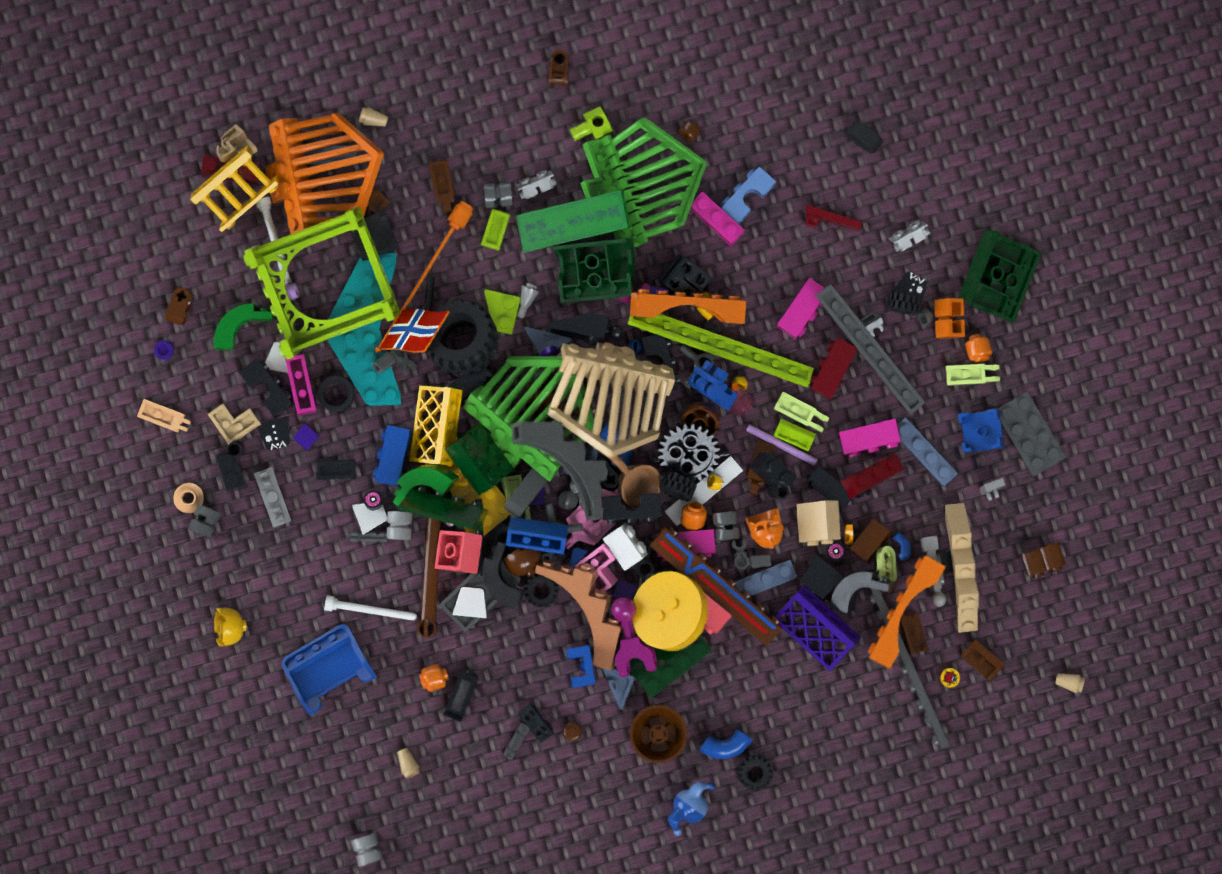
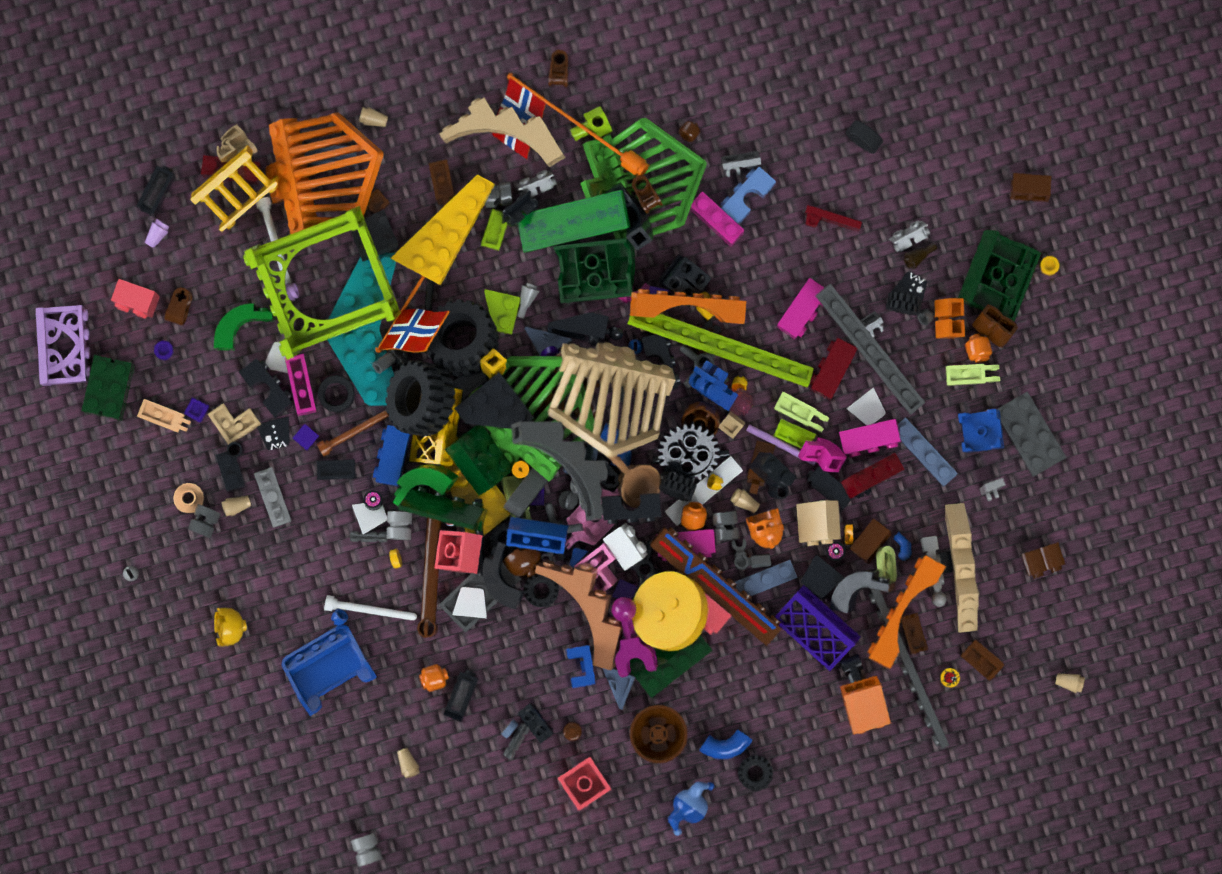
none -> lavender fence [36,305,91,386]
none -> dark green piece [82,355,135,421]
none -> coral brick [111,279,160,319]
none -> light grey hinge [123,566,139,581]
none -> black window [137,165,176,218]
none -> lavender cone [145,218,170,248]
none -> dark purple tile [183,397,210,423]
none -> tan cone [221,495,251,517]
none -> dark orange piece [317,410,390,457]
none -> blue hinge [331,609,348,626]
none -> black tyre [385,360,455,436]
none -> yellow tile [389,549,402,569]
none -> yellow wing [390,175,495,285]
none -> tan arch [440,98,566,167]
none -> black plate [454,372,535,429]
none -> yellow brick [480,348,507,379]
none -> flag [491,73,649,176]
none -> sand blue tile [501,719,518,738]
none -> black hinge [502,190,539,227]
none -> light orange piece [512,461,530,478]
none -> coral brick [558,757,611,811]
none -> black arch [605,182,653,251]
none -> reddish brown piece [632,175,663,214]
none -> tan plate [719,411,745,438]
none -> dark grey plate [721,151,761,177]
none -> tan cone [730,488,760,513]
none -> dark pink brick [798,437,847,472]
none -> black piece [840,654,866,683]
none -> orange brick [840,676,891,734]
none -> white sticker [847,388,886,425]
none -> dark brown cone [903,243,937,270]
none -> reddish brown brick [972,304,1018,348]
none -> reddish brown hinge [1010,173,1051,202]
none -> yellow tile [1040,256,1060,276]

